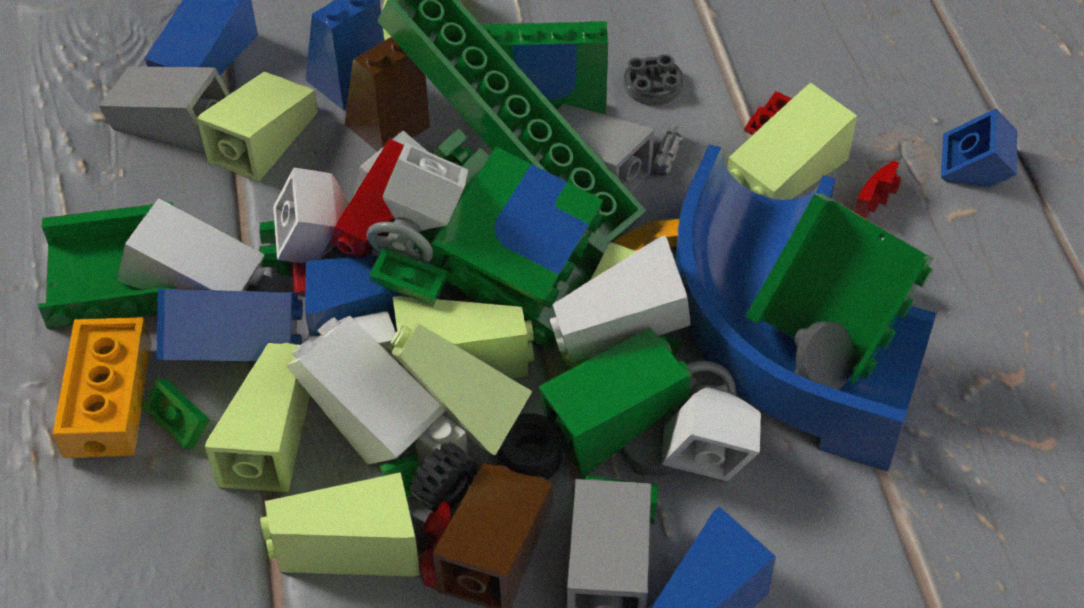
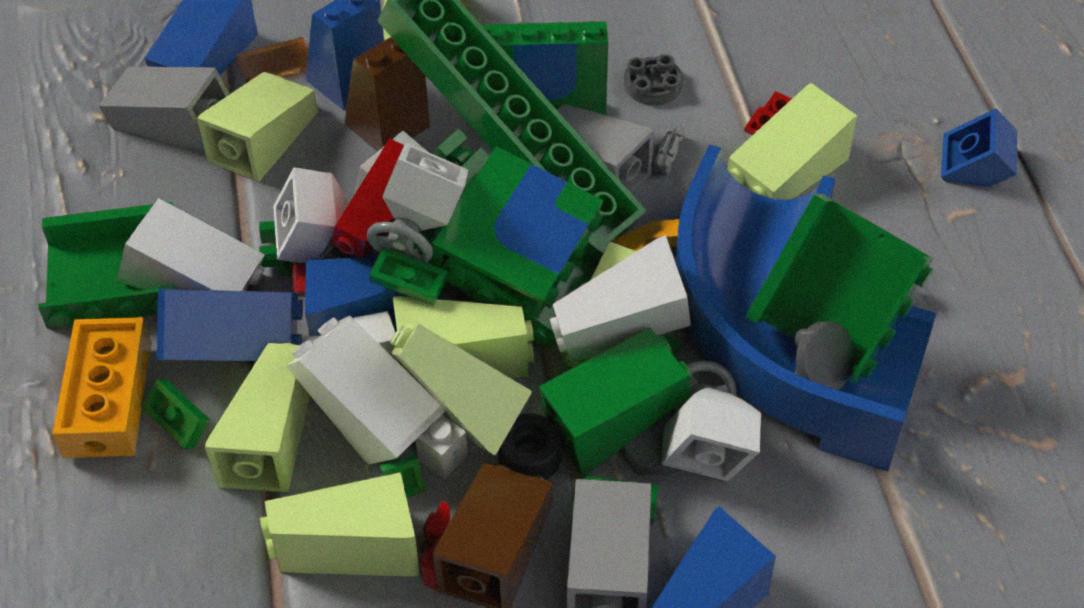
black tyre [410,442,478,513] -> none
red slope [855,161,902,219] -> none
none -> clear orange window [236,37,308,83]

